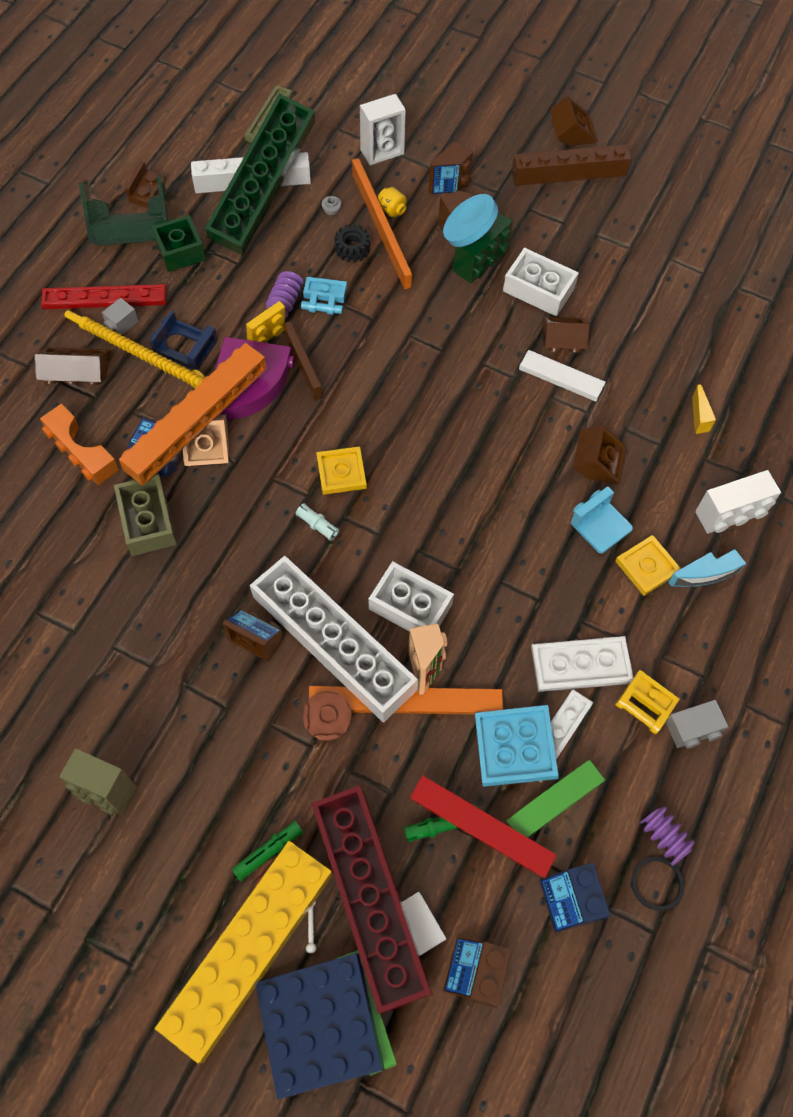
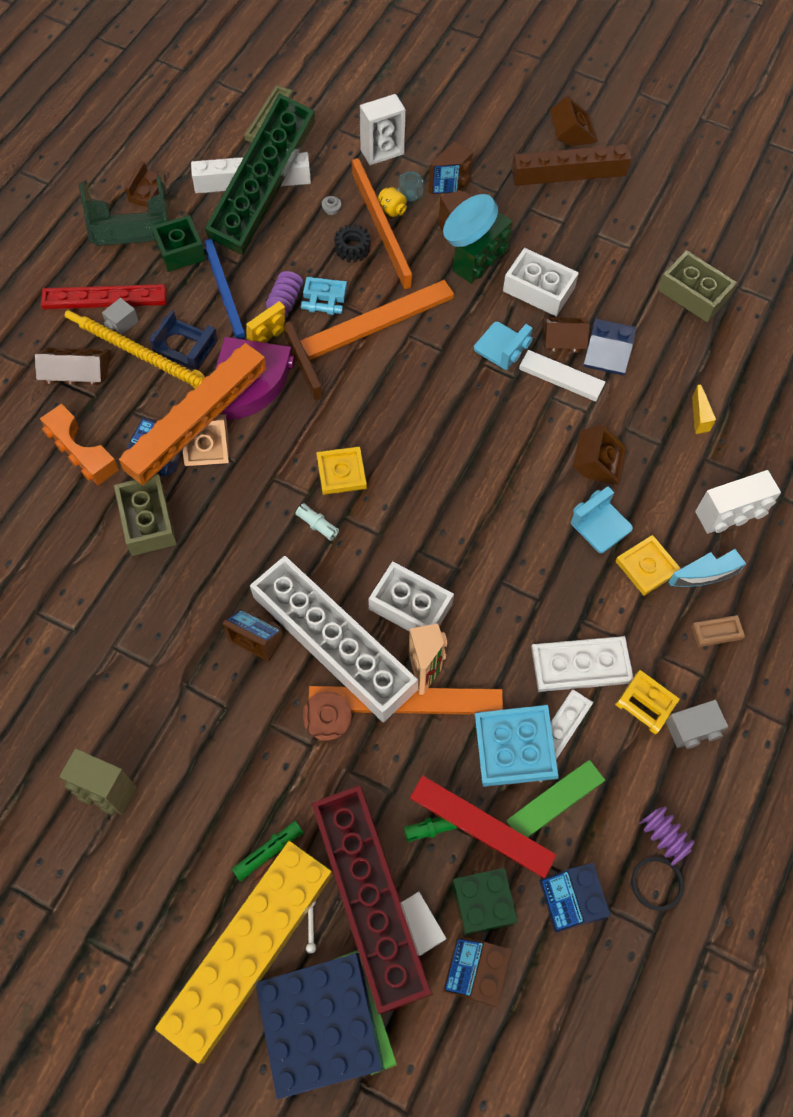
none -> blue tile [204,239,246,340]
none -> orange tile [300,280,454,360]
none -> clear light blue head [398,171,424,201]
none -> dark green brick [452,868,518,937]
none -> medium azure bracket [474,322,533,371]
none -> slope [583,319,636,375]
none -> olive brick [658,250,737,323]
none -> medium nougat tile [691,615,745,647]

